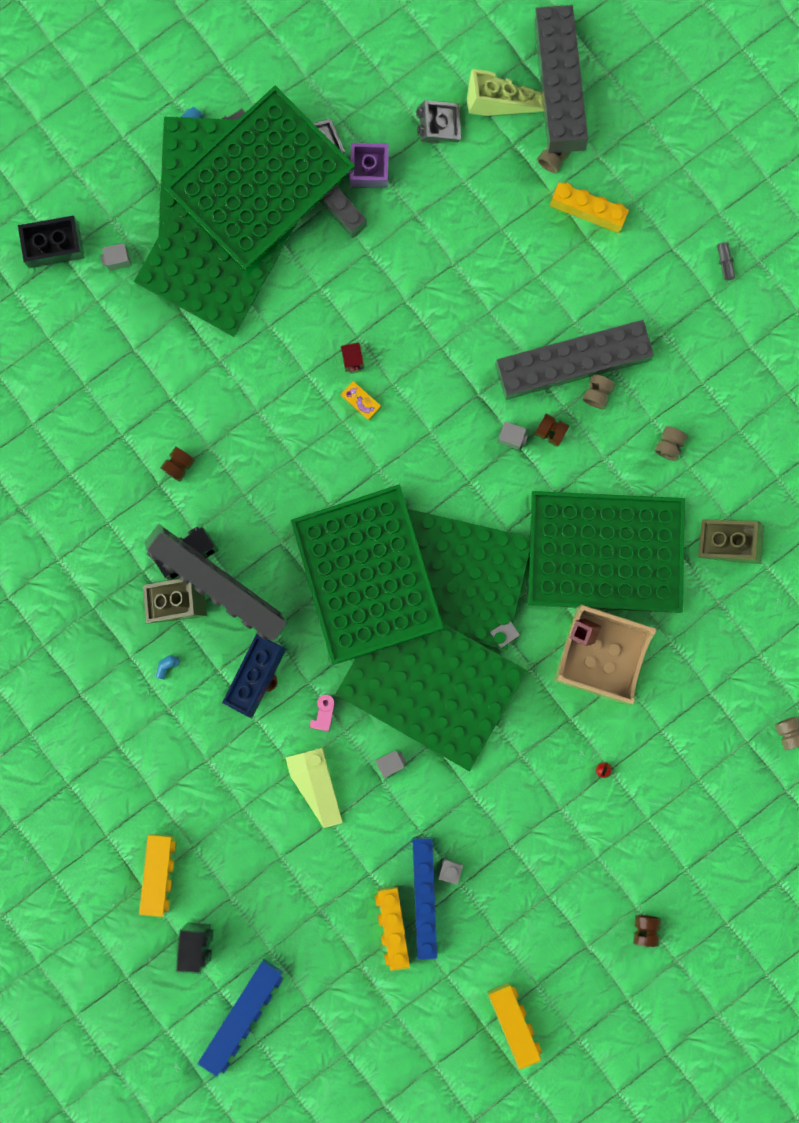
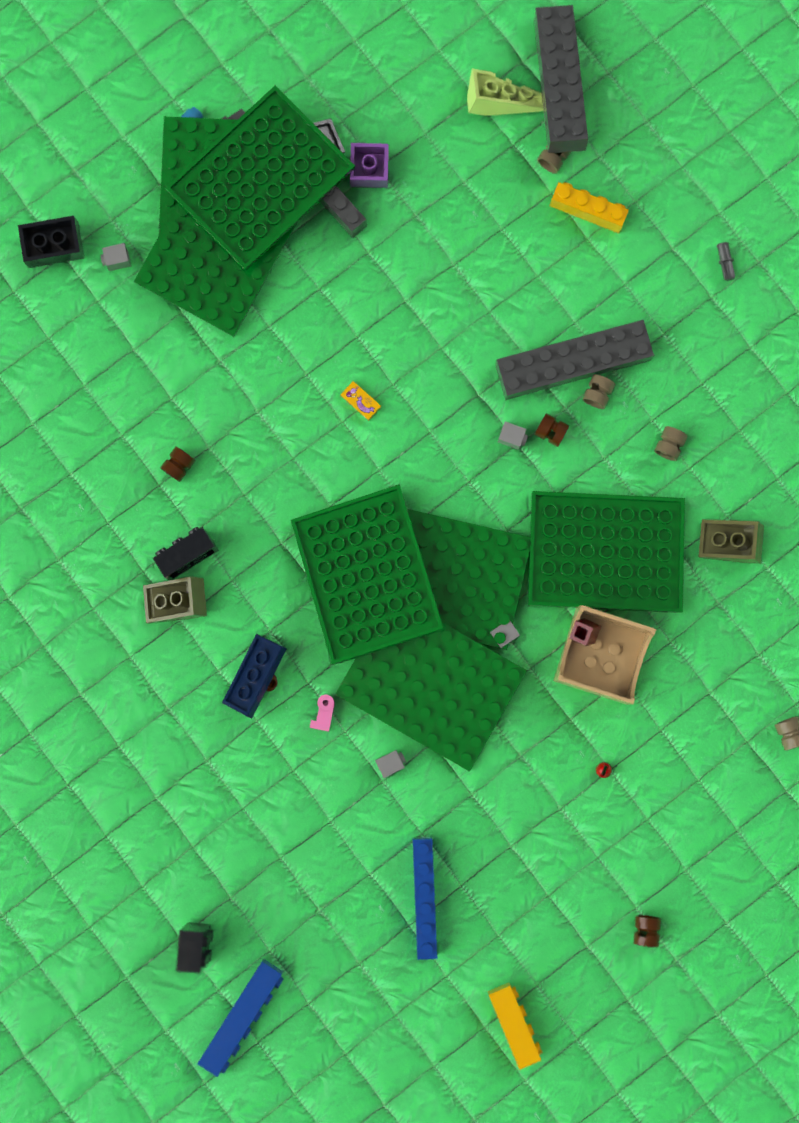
yellow brick [139,834,177,917] -> none
dark grey brick [144,524,287,641] -> none
dark azure arm [156,655,179,680] -> none
yellowish green wedge [286,748,343,828] -> none
dark red brick [341,342,364,373] -> none
yellow brick [375,886,410,971] -> none
dark grey plate [416,100,461,143] -> none
light grey brick [438,858,463,885] -> none

